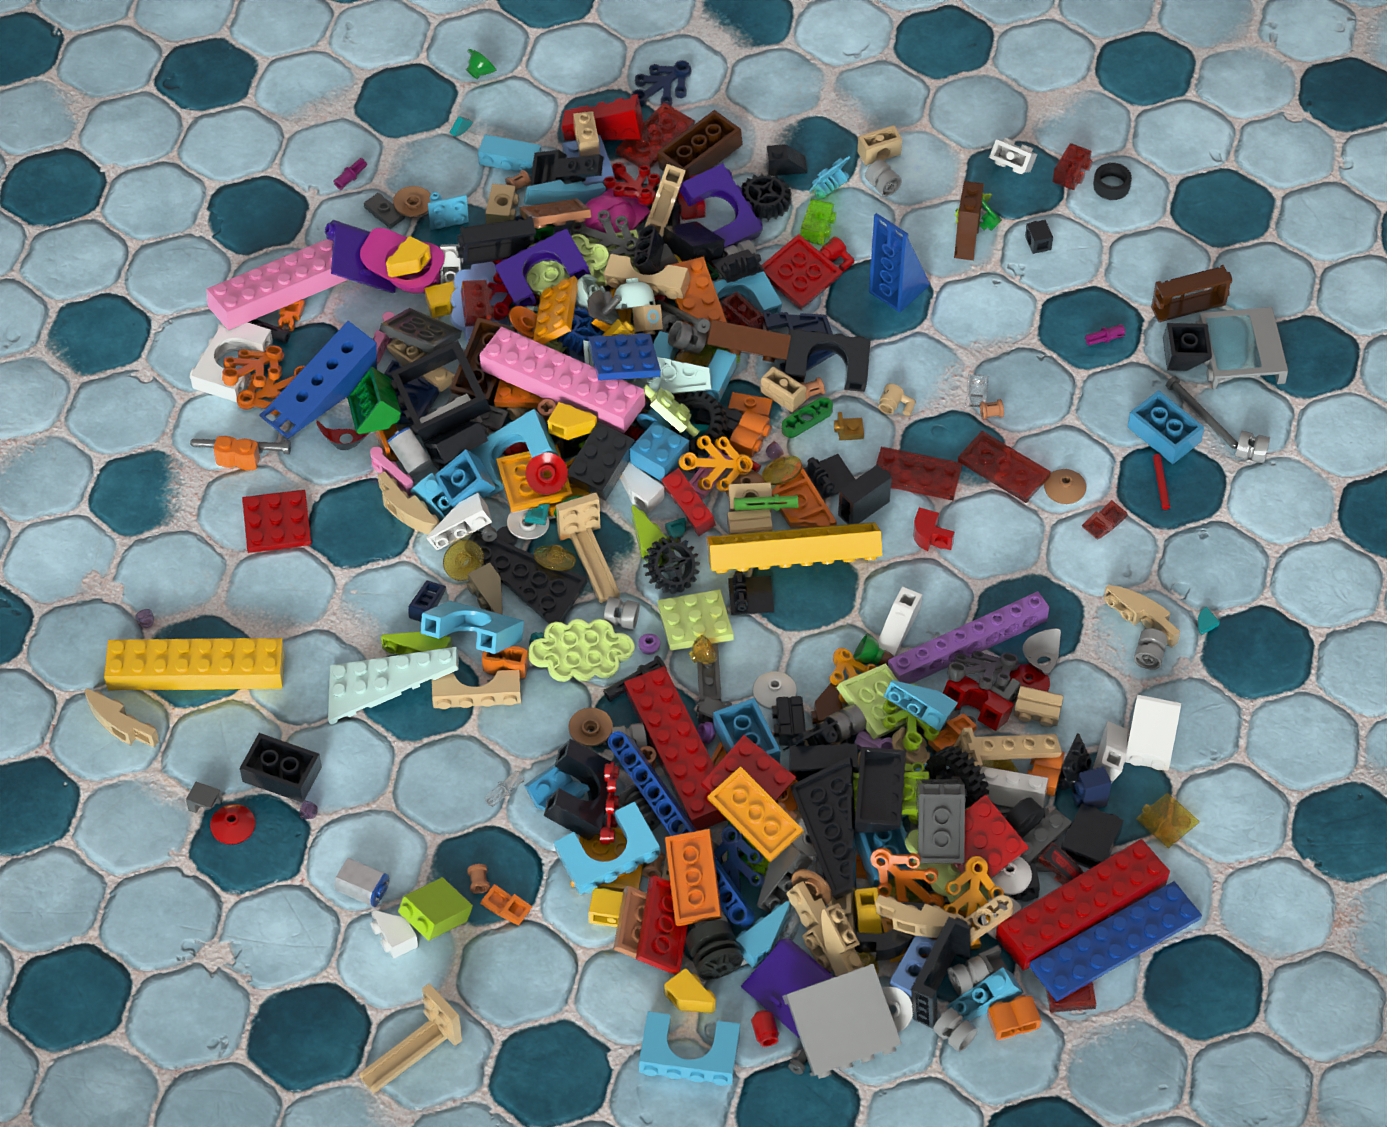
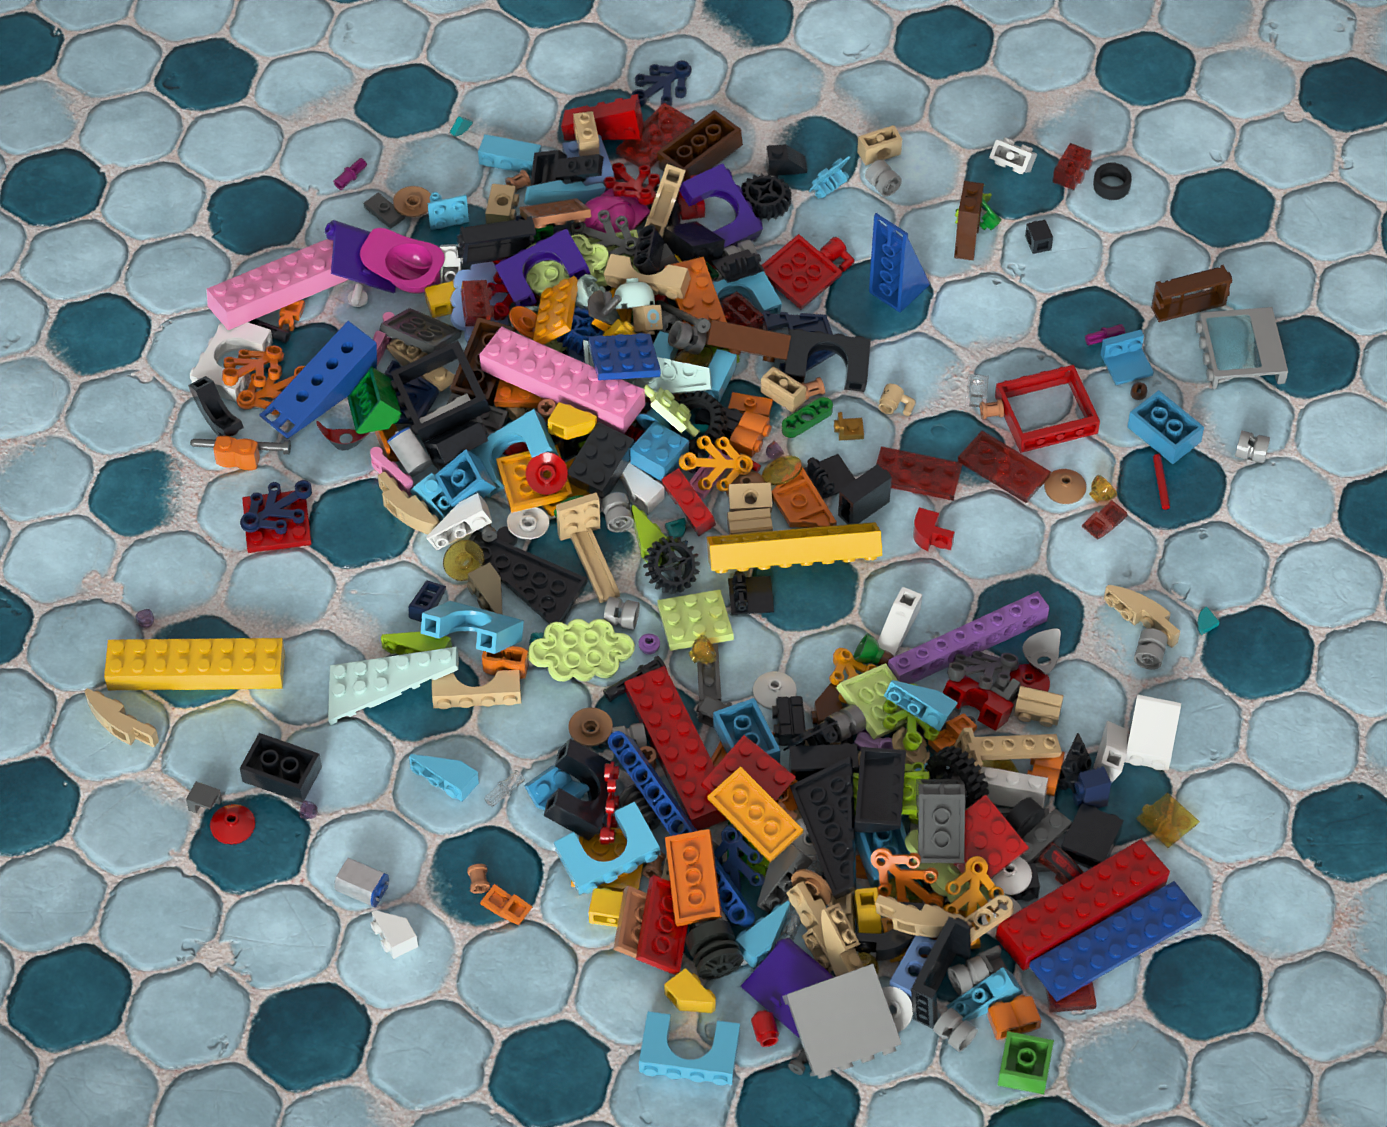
tan bracket [359,983,462,1094] -> none
yellow slope [386,236,431,277] -> none
lime brick [398,877,473,941] -> none
green piece [466,48,497,79] -> none
teal tile [525,504,550,525] -> none
clear yellow dish [534,545,576,571] -> none
medium lavender plate [697,722,716,744] -> none
bright green pin [734,494,798,511] -> none
clear neon green brick [801,199,837,246] -> none
black slope [1163,323,1212,371] -> none
dark grey bar [1166,376,1238,449] -> none
none -> black arch [188,376,244,436]
none -> dark blue plant [240,480,312,534]
none -> white plate [348,284,368,307]
none -> medium azure slope [409,754,479,802]
none -> light grey wheel [602,492,634,532]
none -> red window [995,365,1100,453]
none -> bright green brick [998,1031,1054,1095]
none -> clear yellow brick [1089,475,1117,503]
none -> dark azure bracket [1101,330,1154,385]
none -> reddish brown hinge [1130,382,1147,400]

